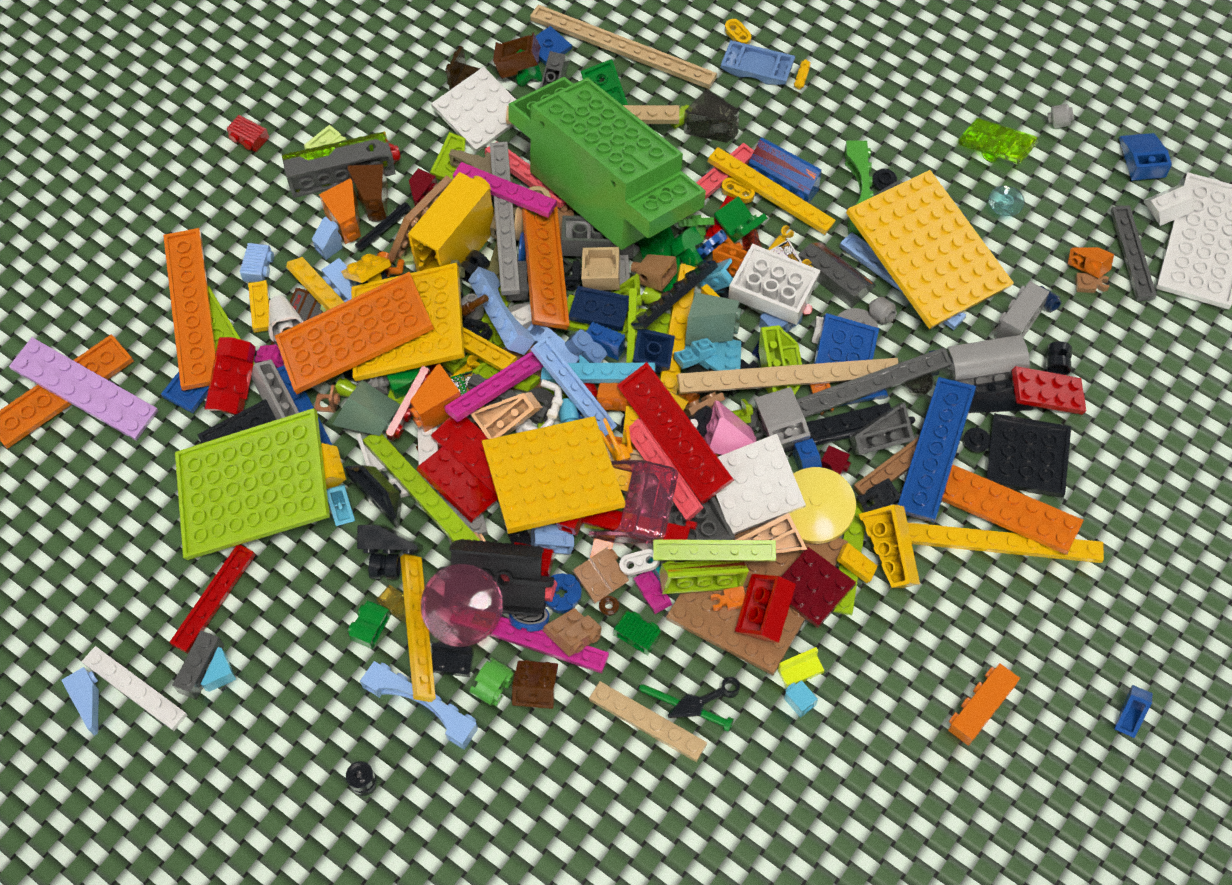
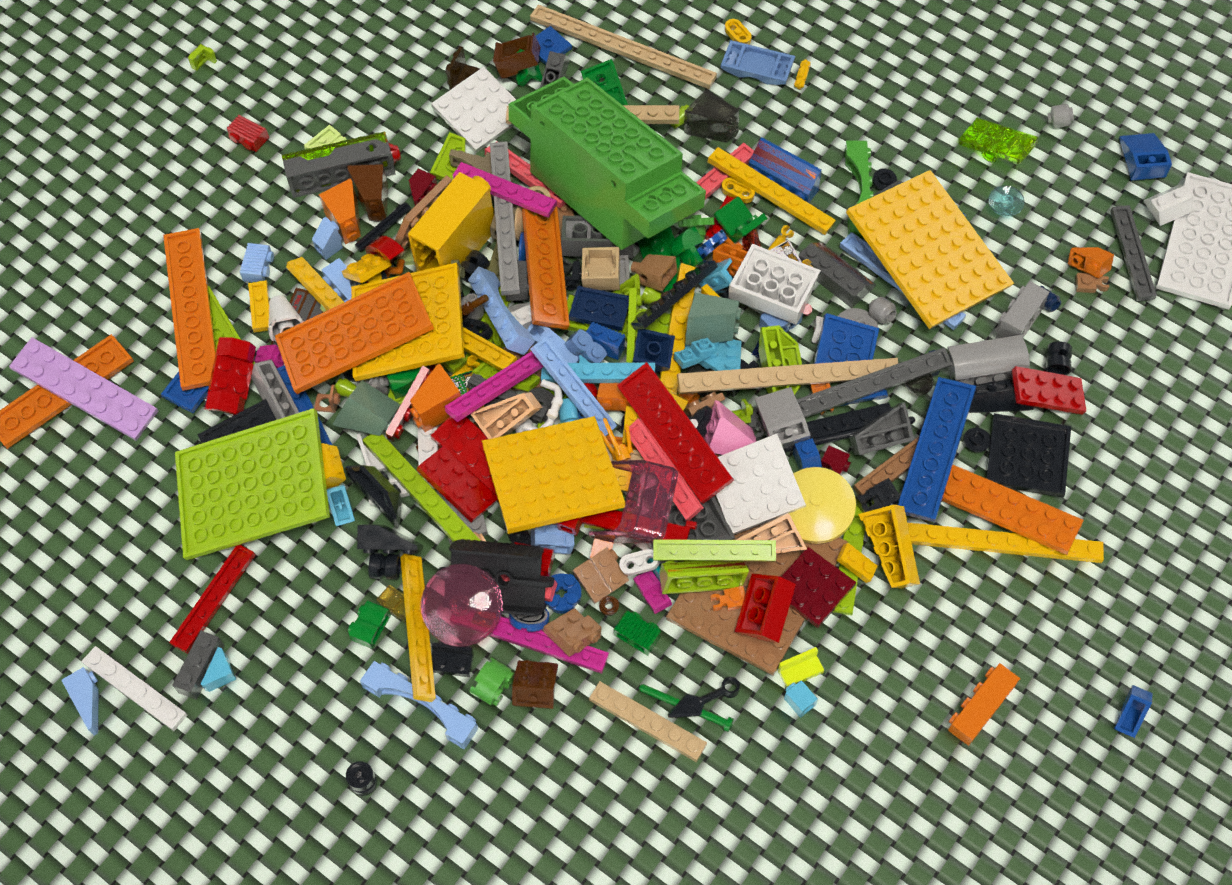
none -> lime bracket [188,44,217,71]
none -> red slope [365,236,404,261]

